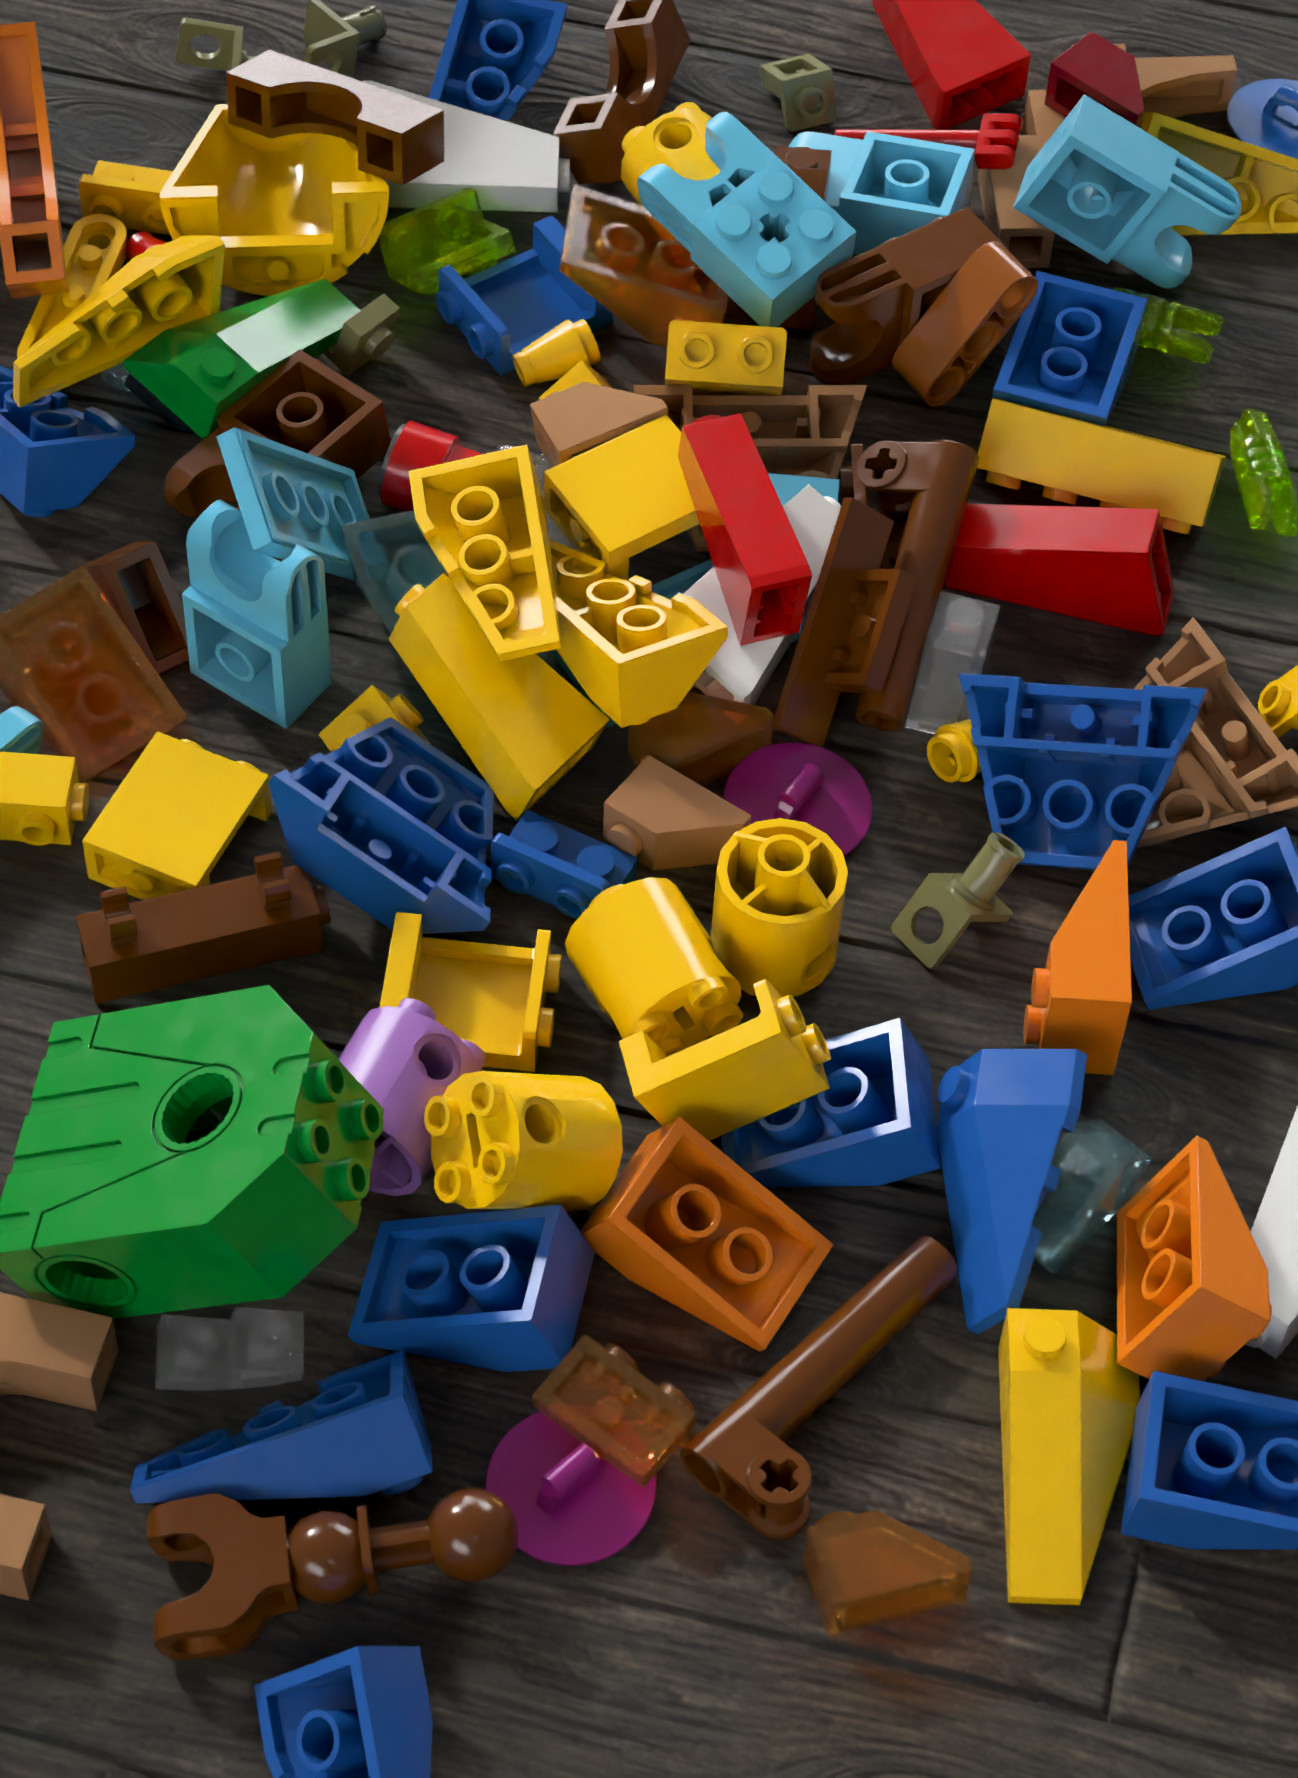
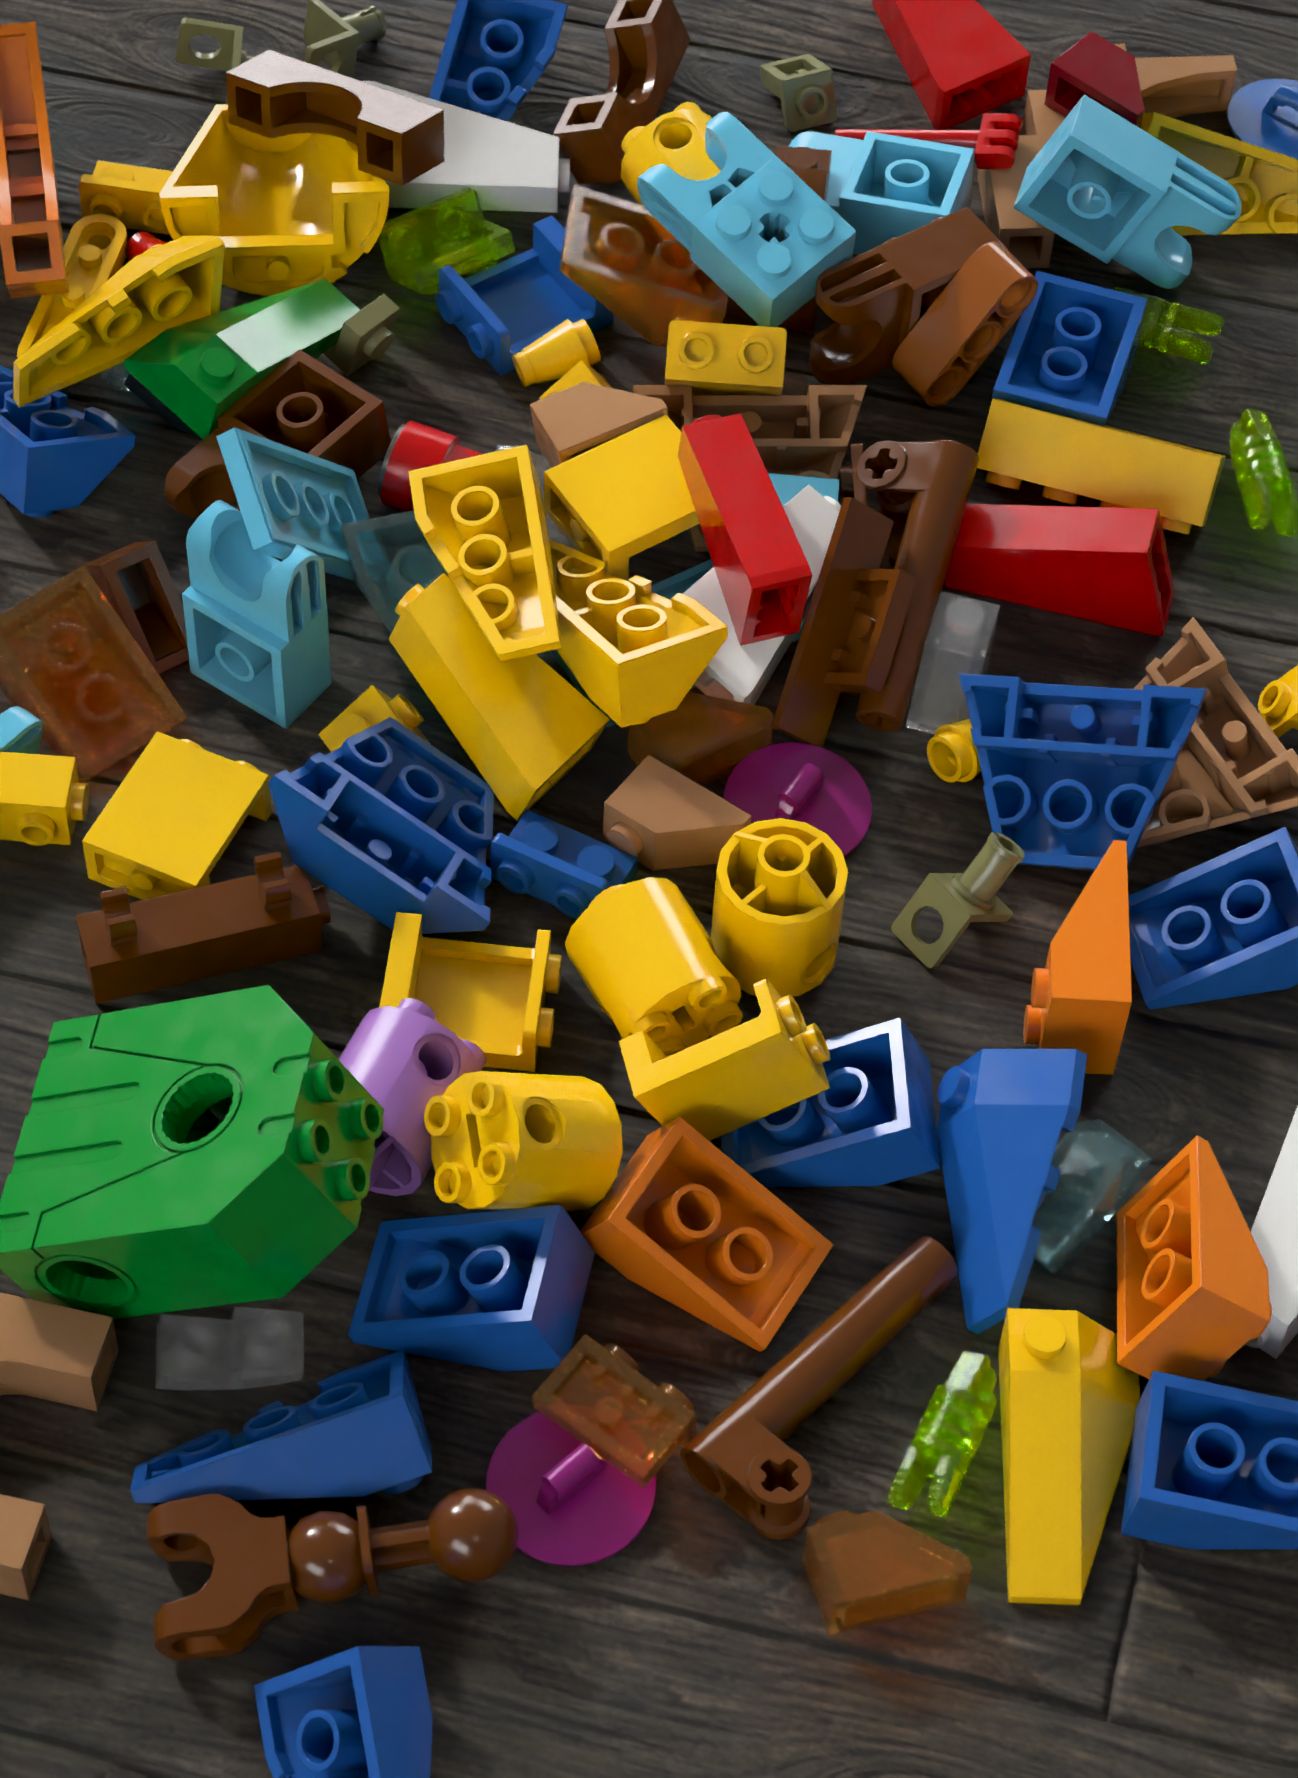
none -> clear neon green hinge [887,1351,997,1517]

